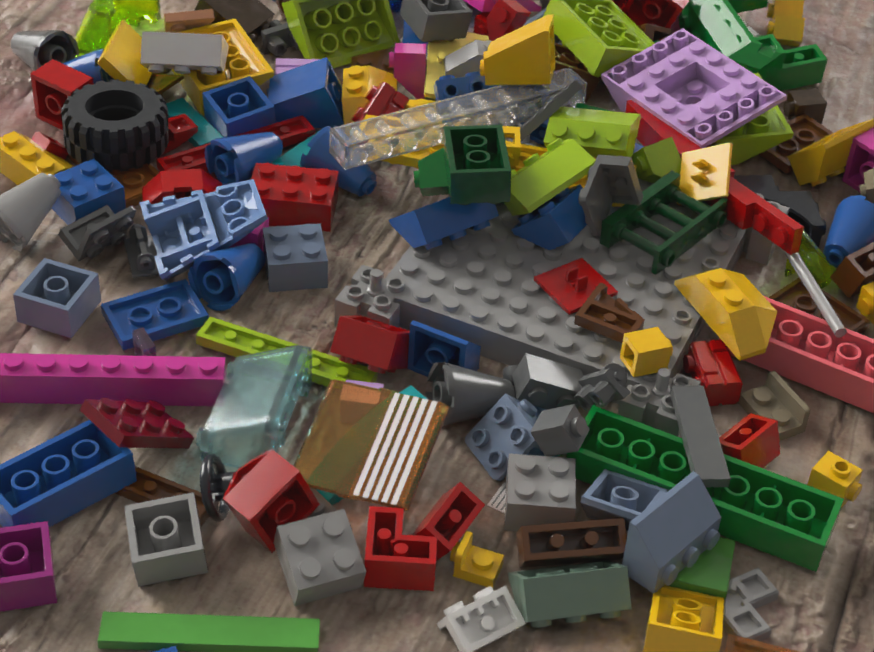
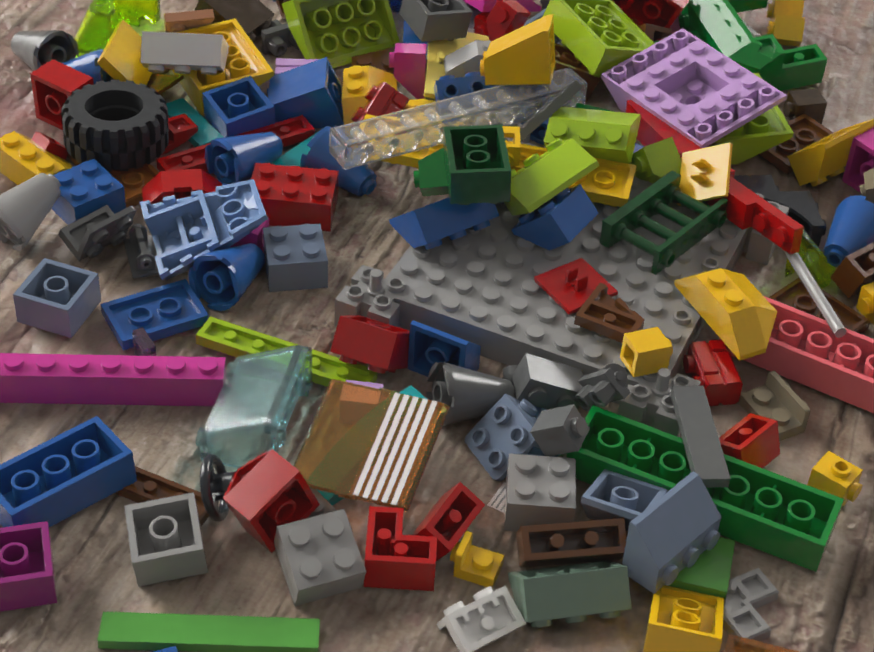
dark red plate [80,398,194,449] -> none
dark grey bracket [579,155,643,236] -> none

